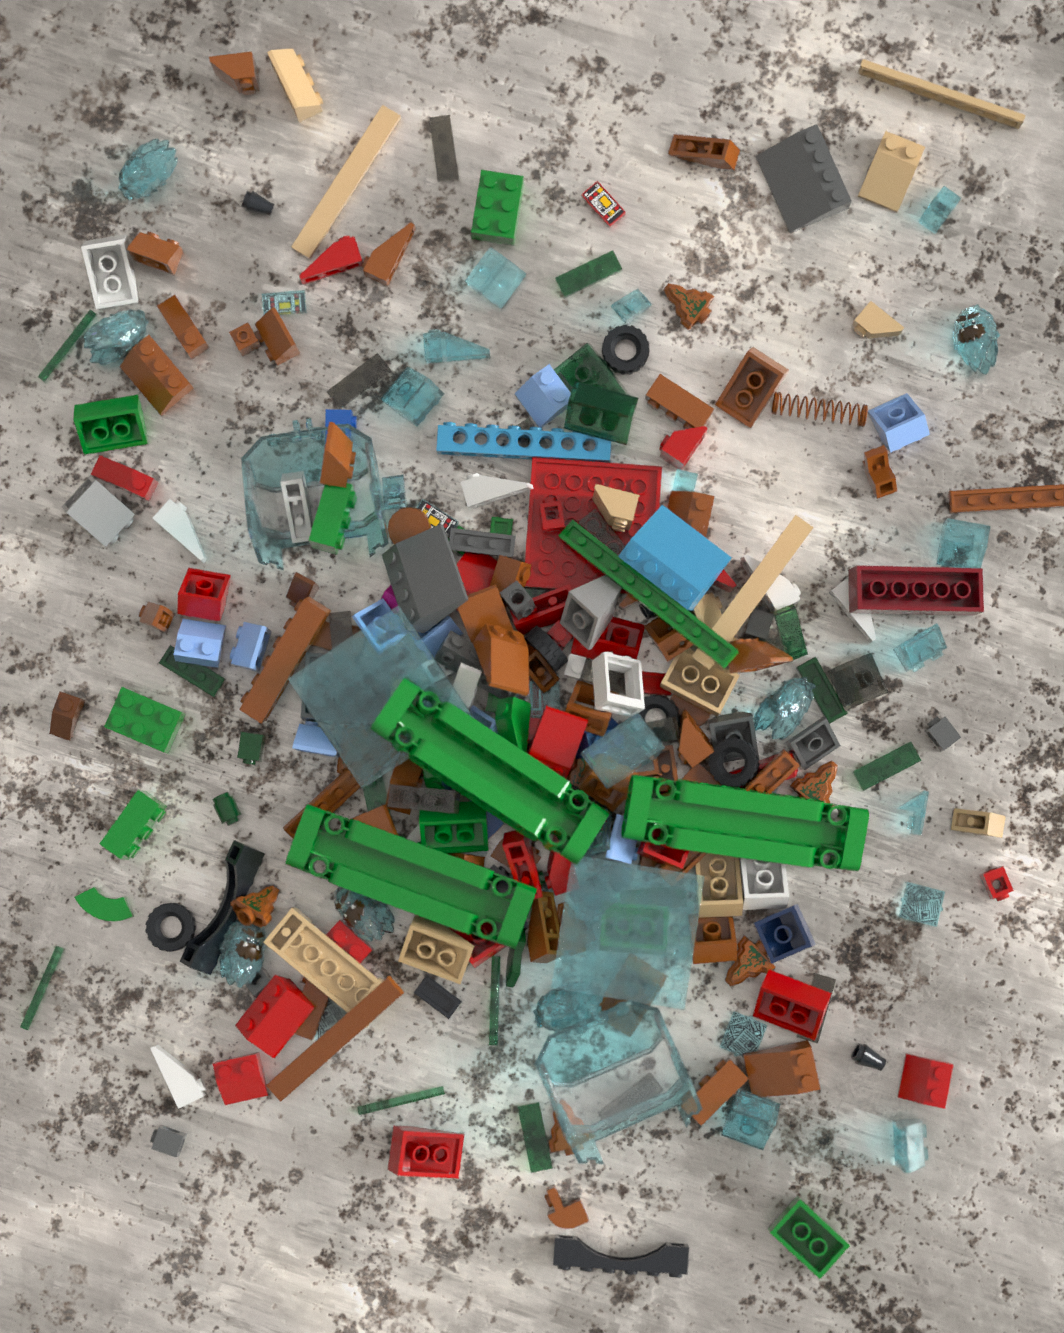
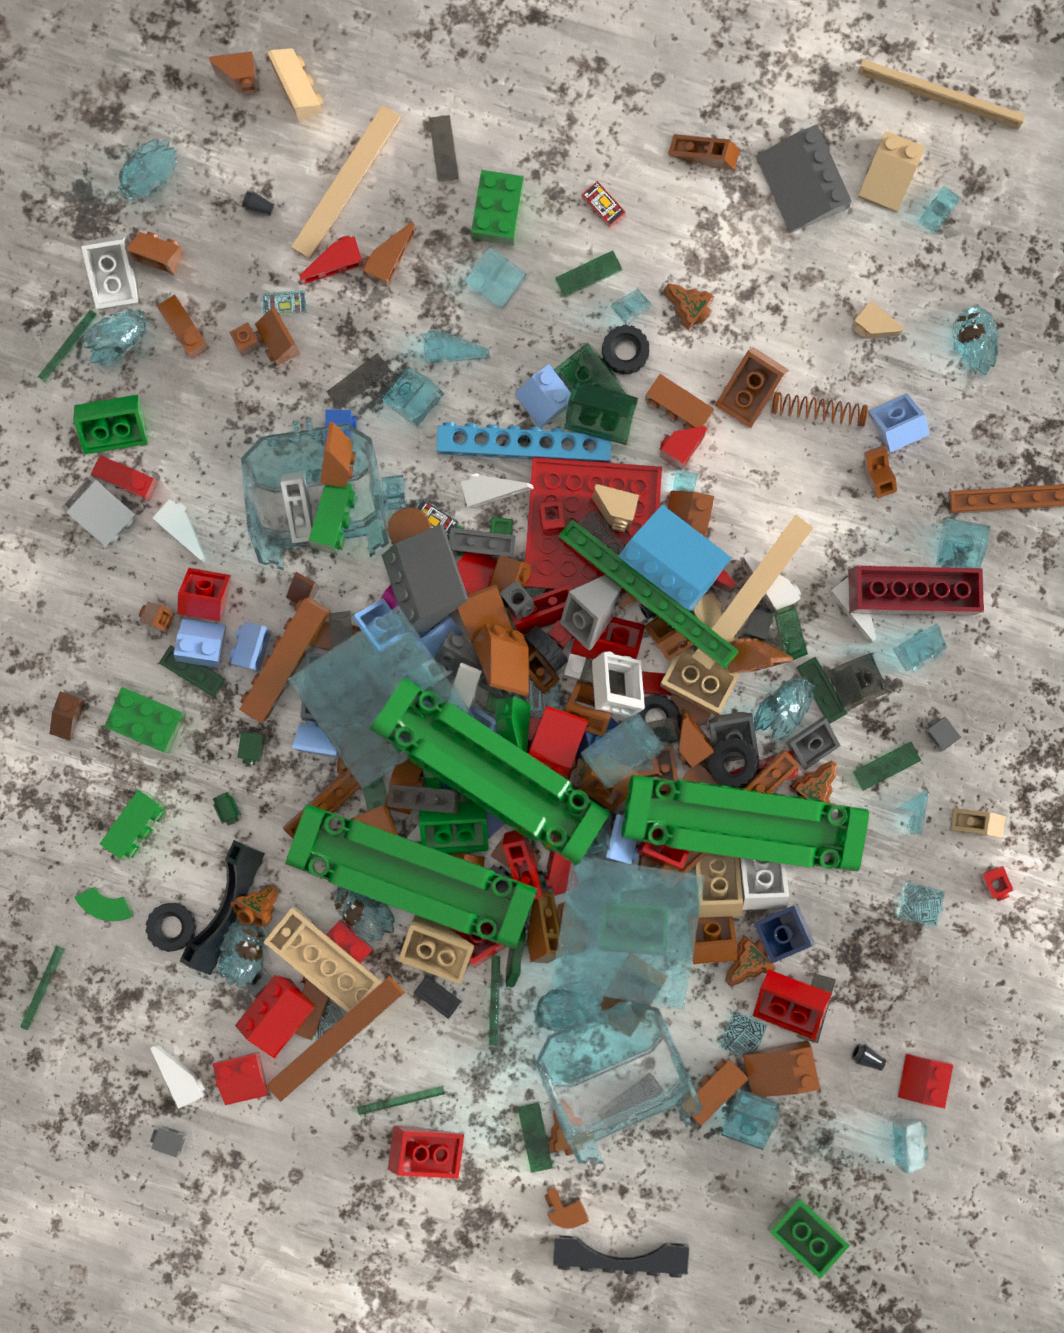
dark orange slope [119,335,194,415] -> none

